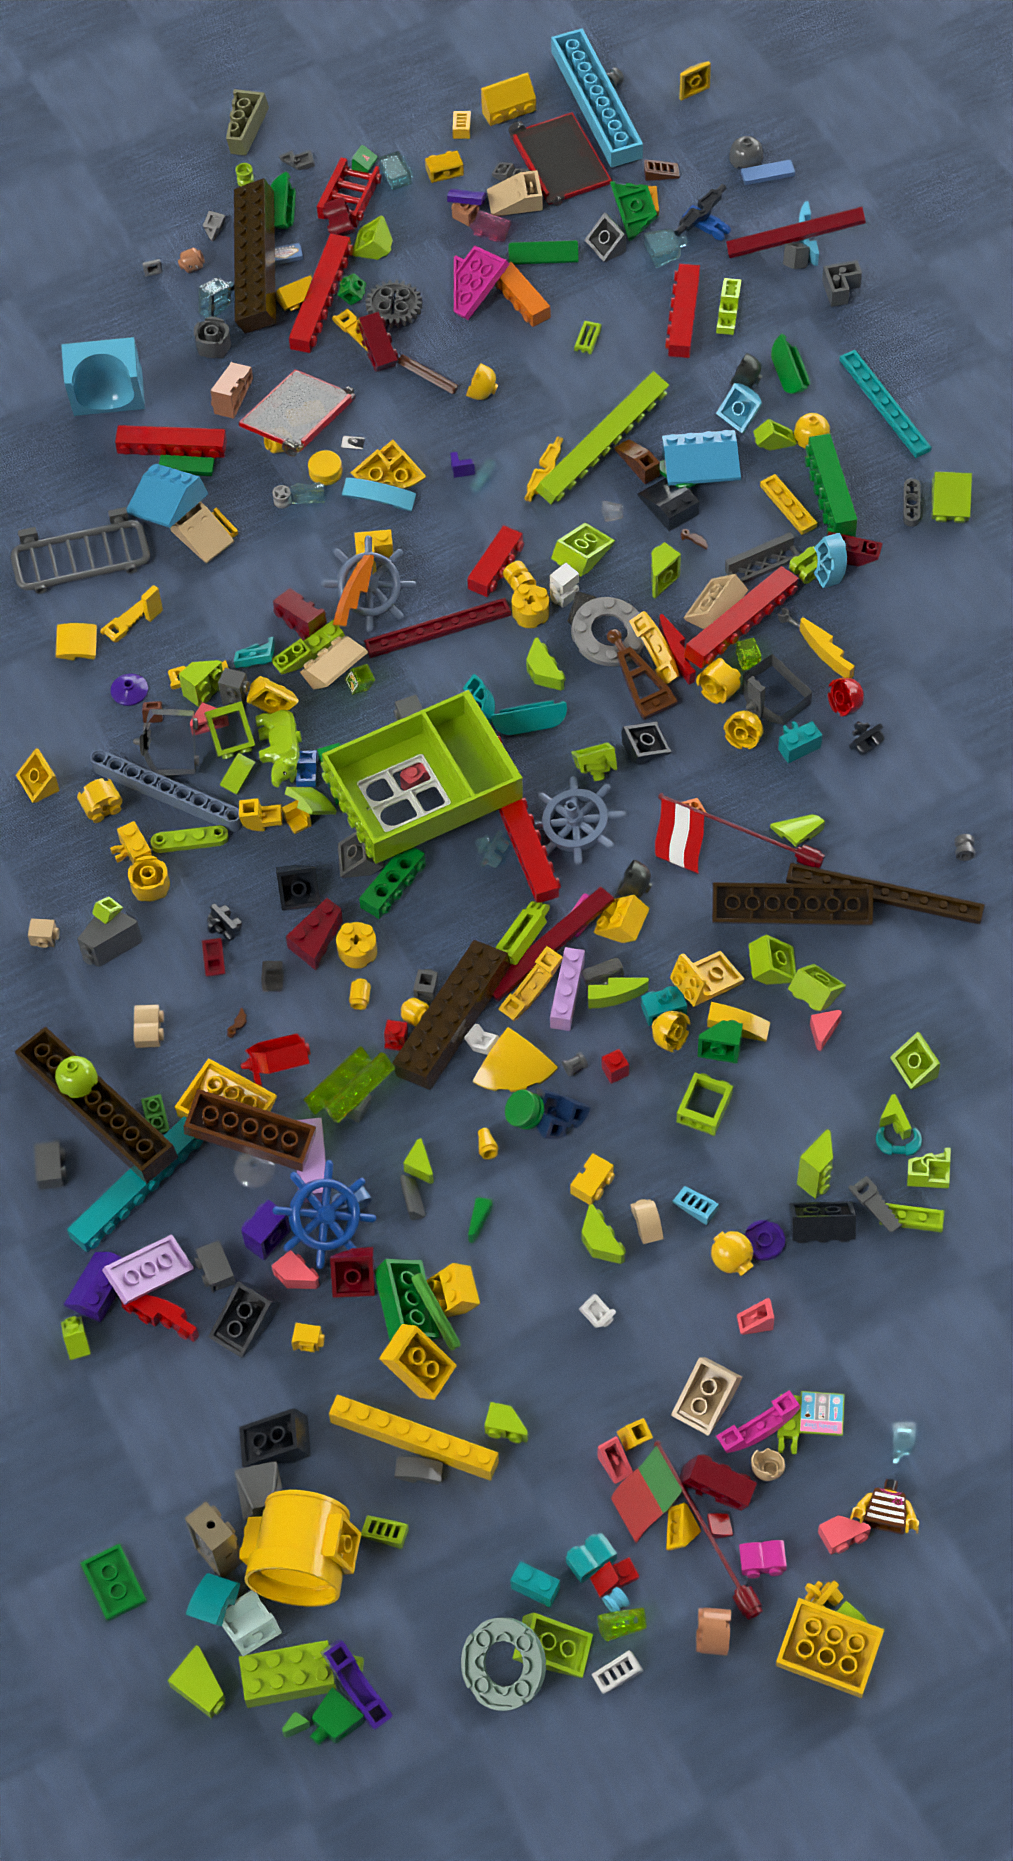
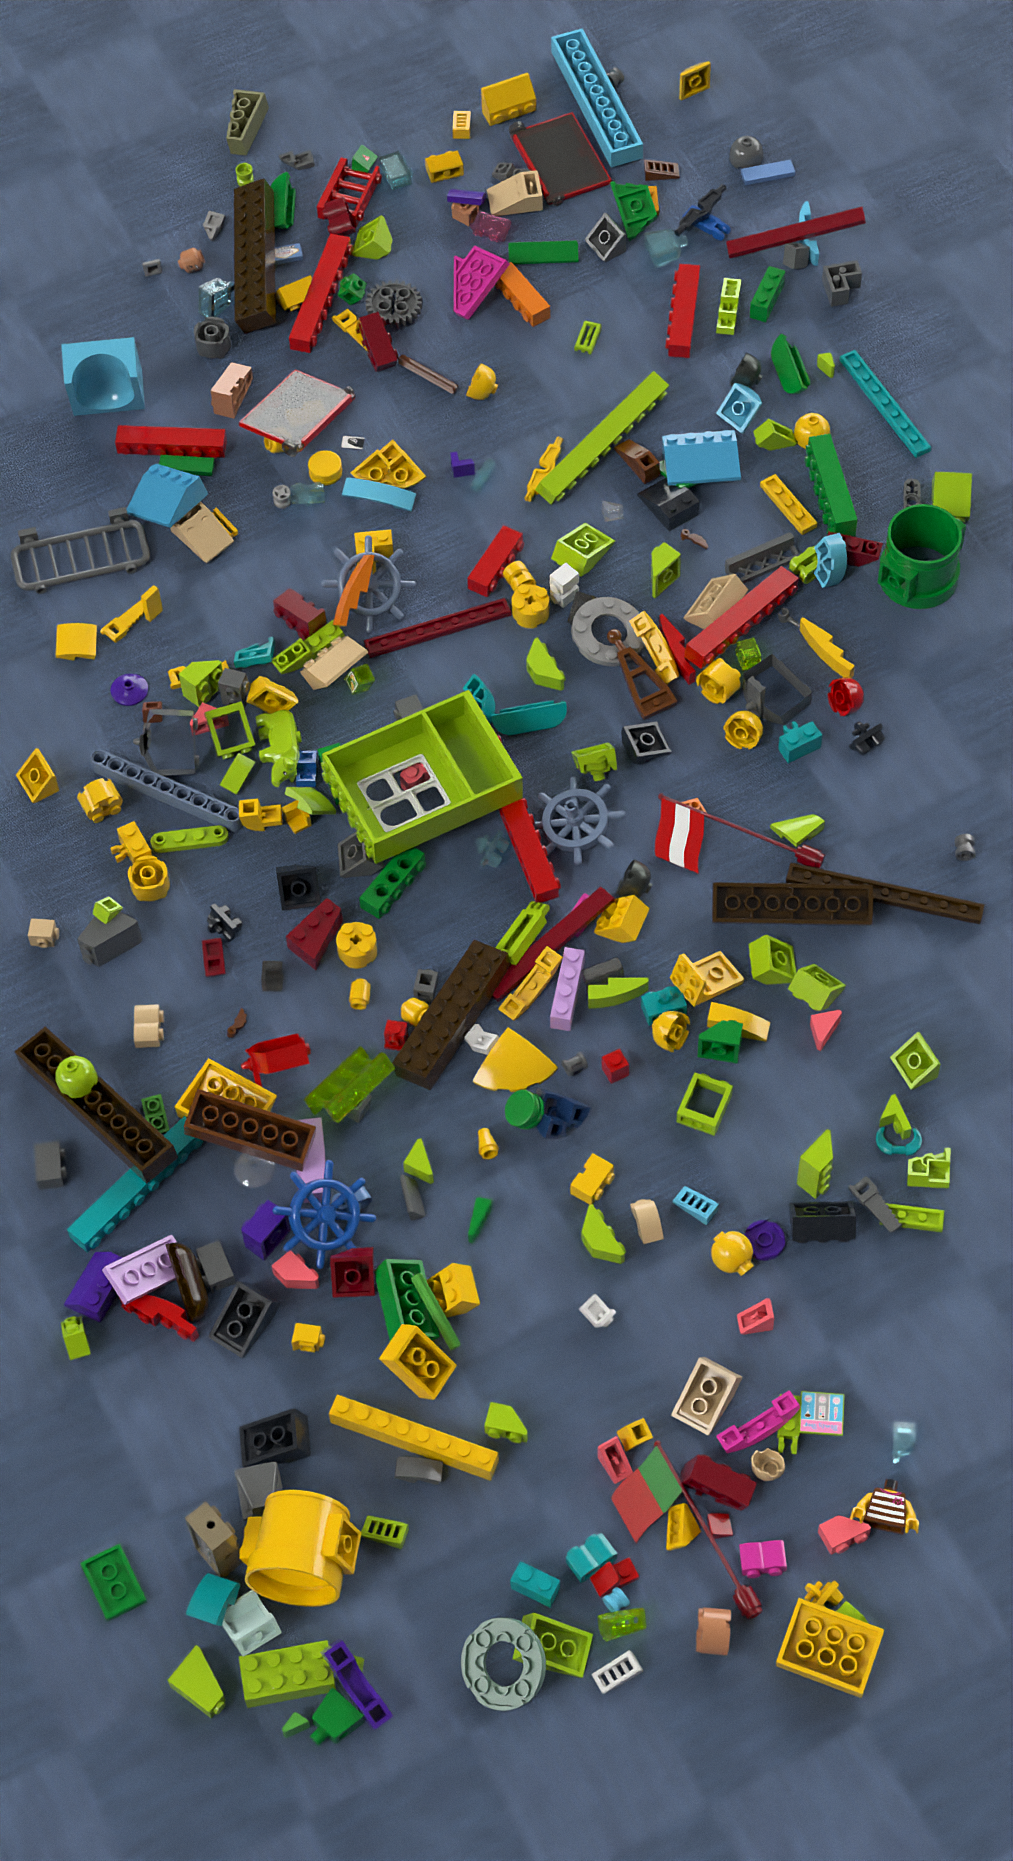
none -> dark brown brick [165,1242,209,1323]
none -> green brick [750,266,785,322]
none -> lime slope [817,352,835,378]
none -> green cylinder [877,504,966,609]

